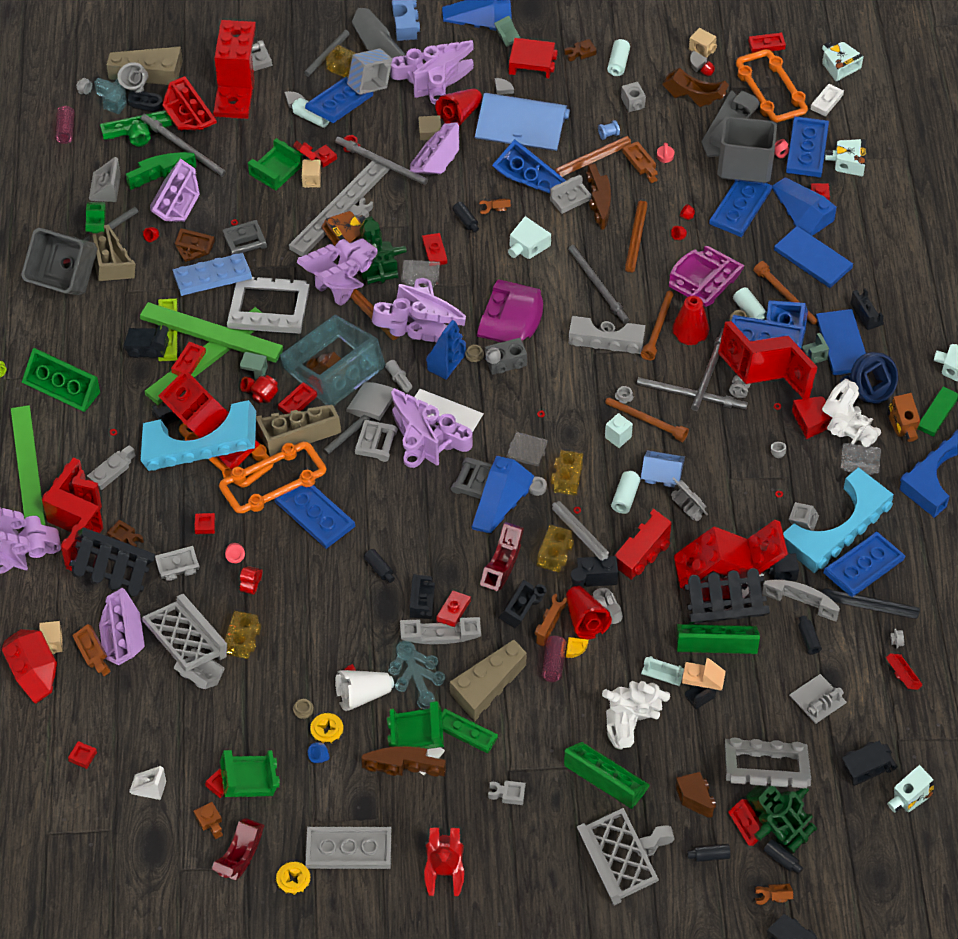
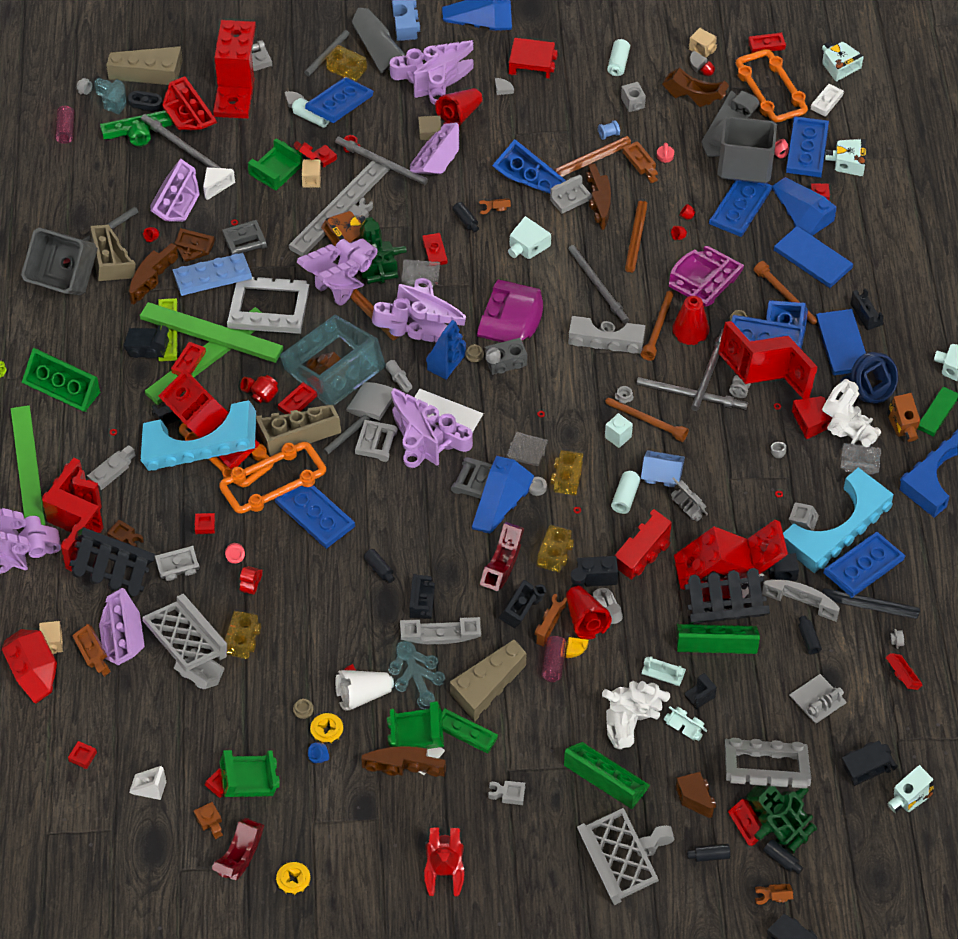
green slope [86,202,106,233] -> none
light grey slope [89,157,121,202] -> none
light grey helmet [118,62,148,93] -> none
green slope [126,152,197,190] -> none
sand green panel [240,352,268,380] -> none
light grey plate [306,827,392,869] -> none
light grey container [347,48,392,95] -> none
plate [437,591,471,627] -> none
medium blue door [475,93,570,151] -> none
sand green panel [494,16,520,47] -> none
light grey axle [552,501,609,561] -> none
reddish brown plate [564,39,597,61] -> none
light nougat slope [682,658,726,691] -> none
light aqua brick [733,287,767,320] -> none
sand green panel [802,333,829,364] -> none
none -> reddish brown slope [129,243,178,305]
none -> white slope [203,168,235,200]
none -> light aqua hinge [664,707,707,741]

